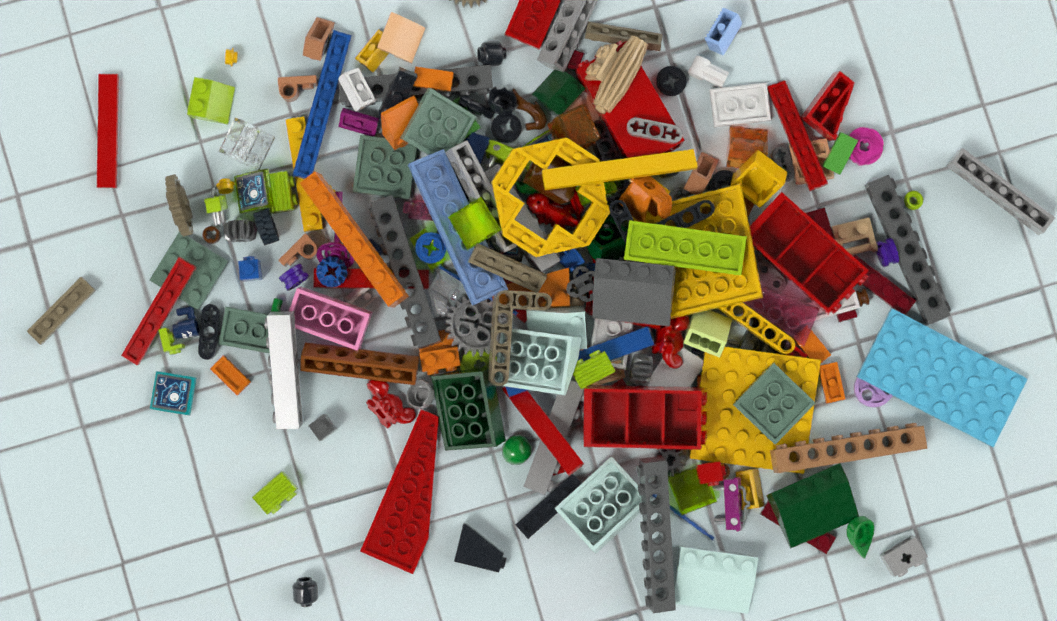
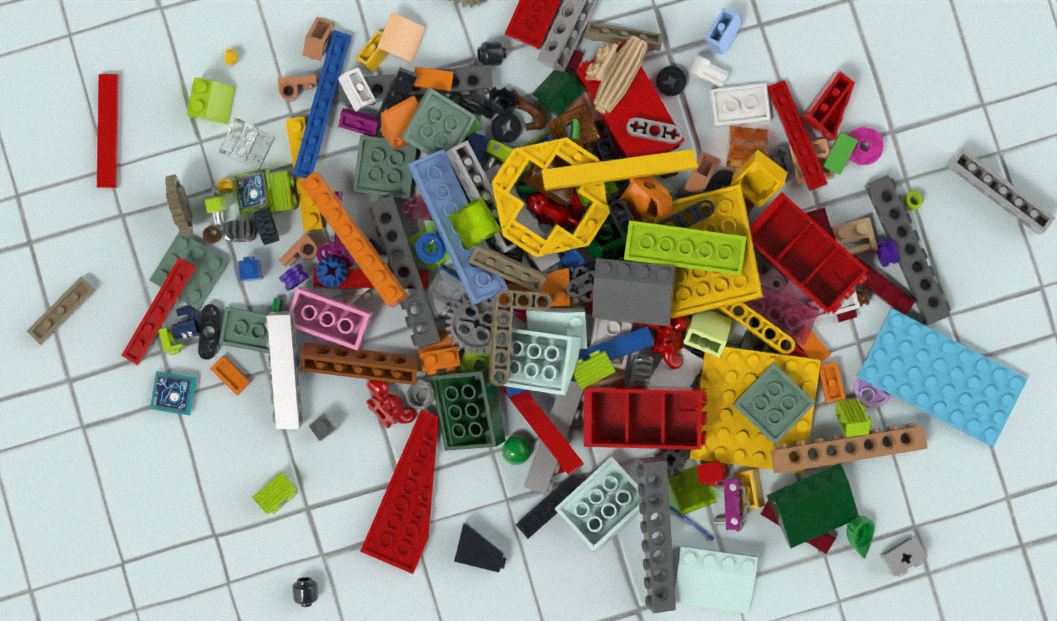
none -> slope [565,119,580,142]
none -> lime brick [835,397,872,438]

